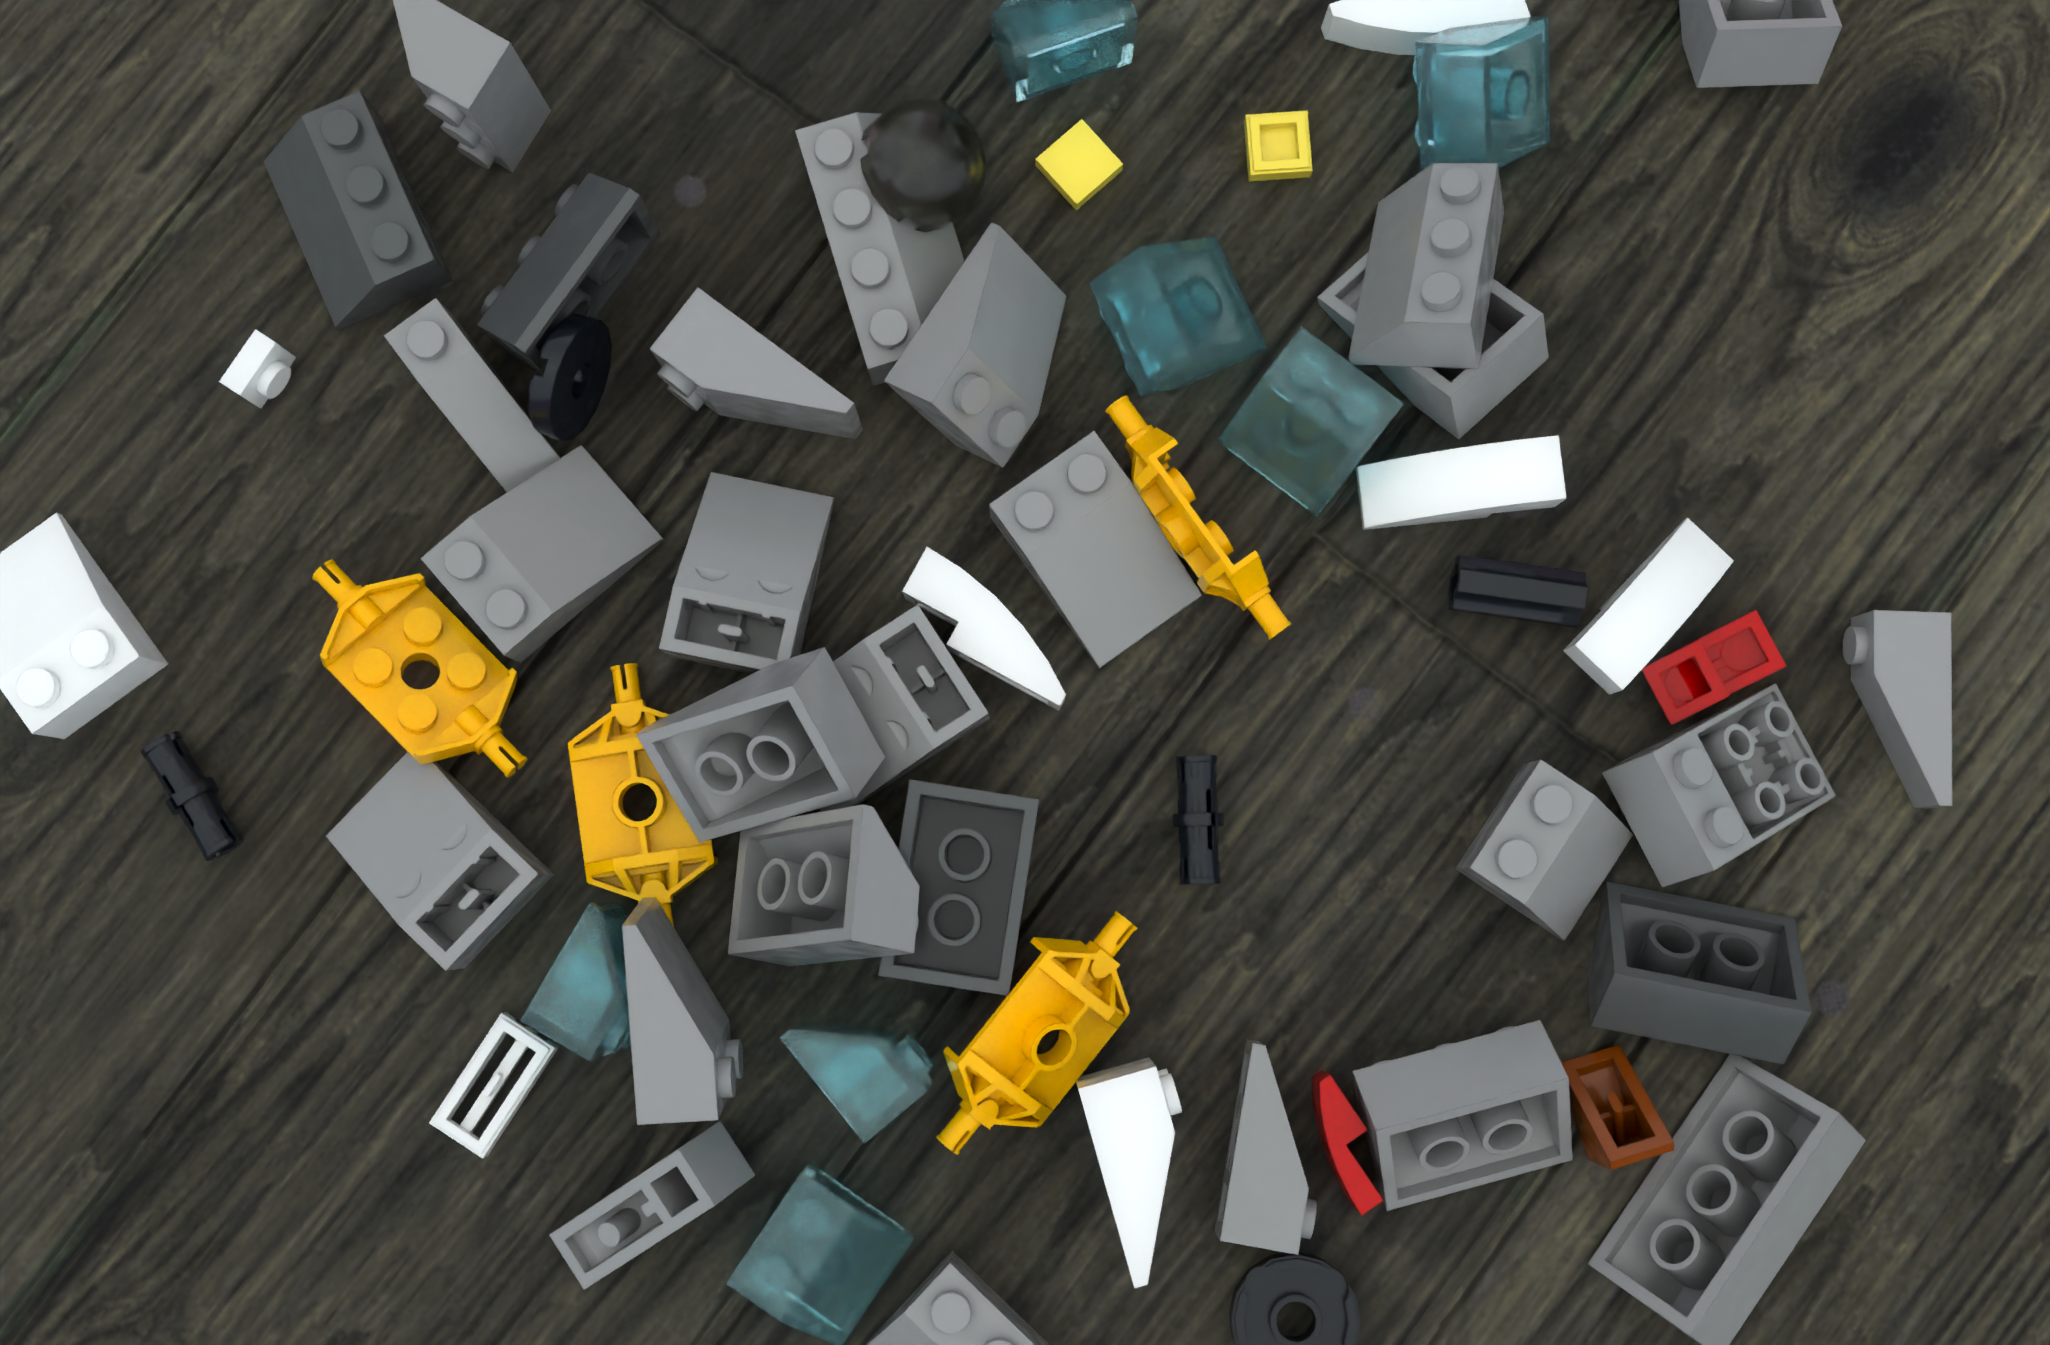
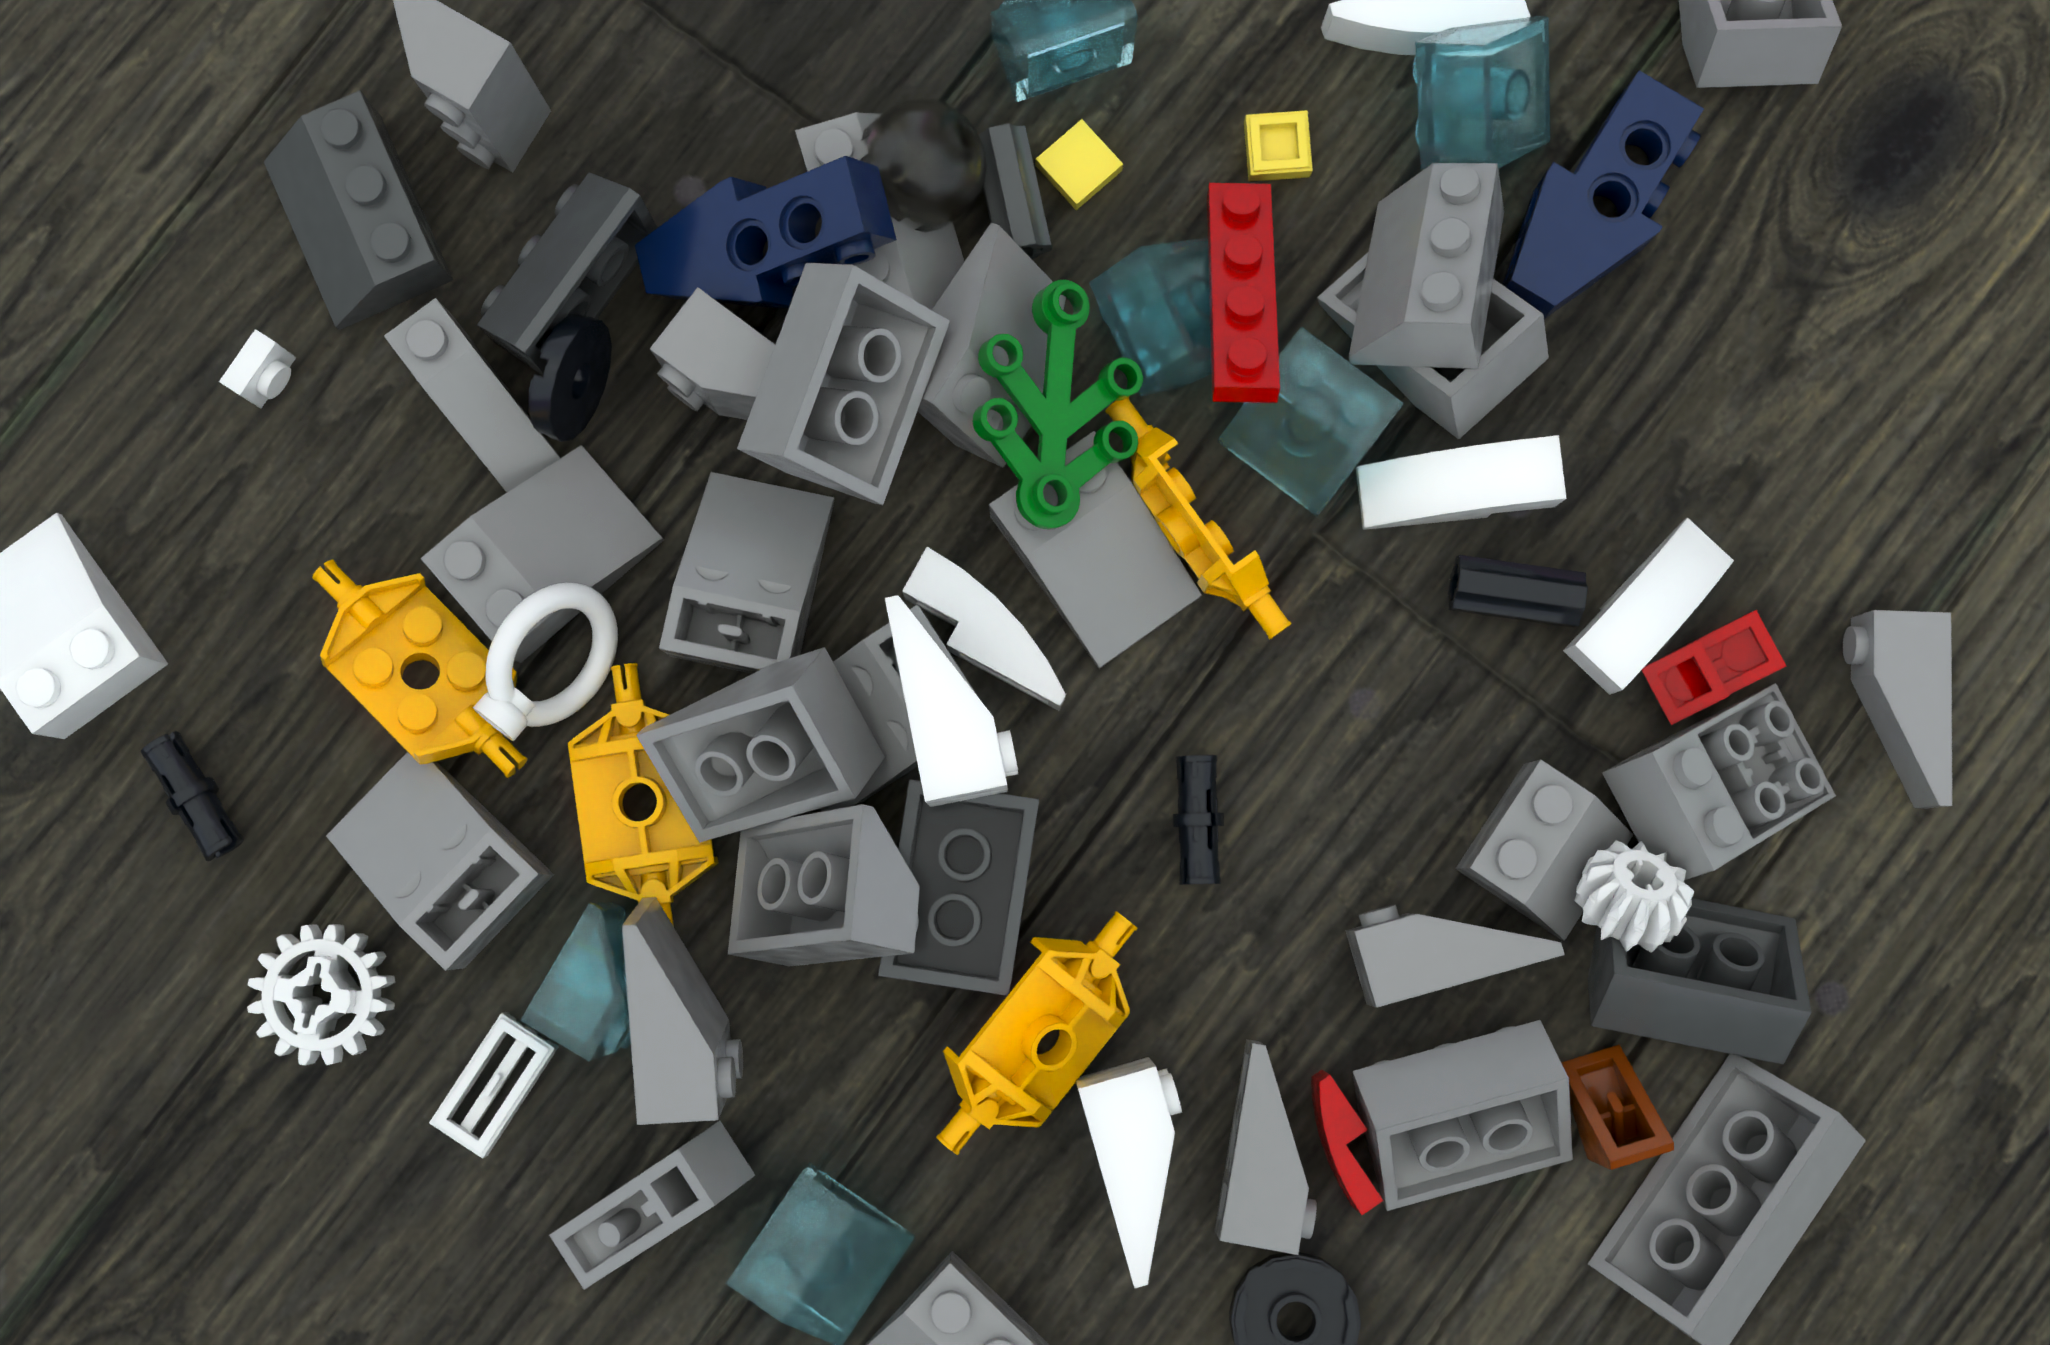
clear light blue slope [779,1022,933,1144] -> none
none -> white gear [247,924,395,1066]
none -> white piece [473,582,618,741]
none -> dark blue brick [635,156,897,309]
none -> light grey slope [737,263,950,505]
none -> white slope [885,595,1018,807]
none -> green plant [972,280,1143,530]
none -> dark grey axle [973,123,1052,259]
none -> red plate [1207,183,1280,403]
none -> light grey slope [1345,905,1565,1008]
none -> dark blue brick [1502,70,1704,319]
none -> white gear [1574,840,1694,953]

